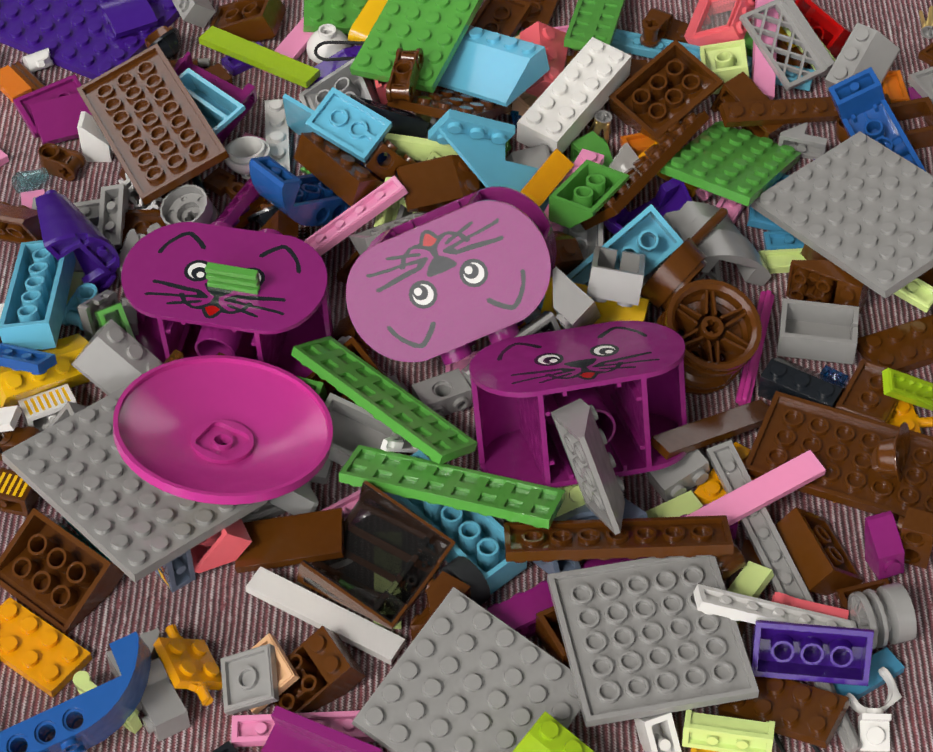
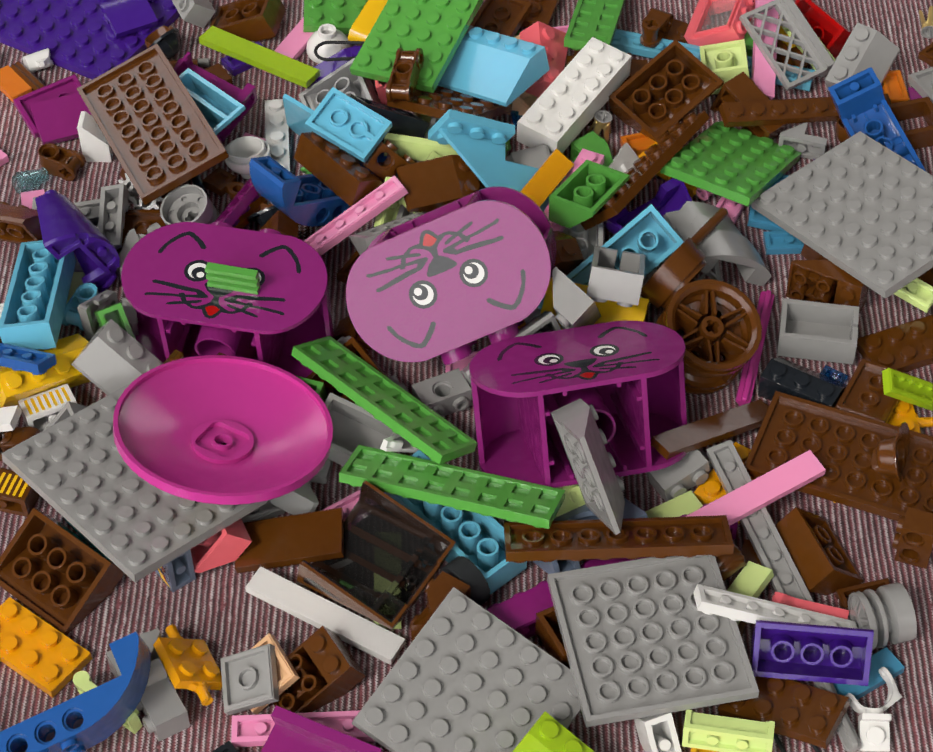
yellowish green tile [758,248,806,274] -> none
magenta slope [865,511,905,580] -> none

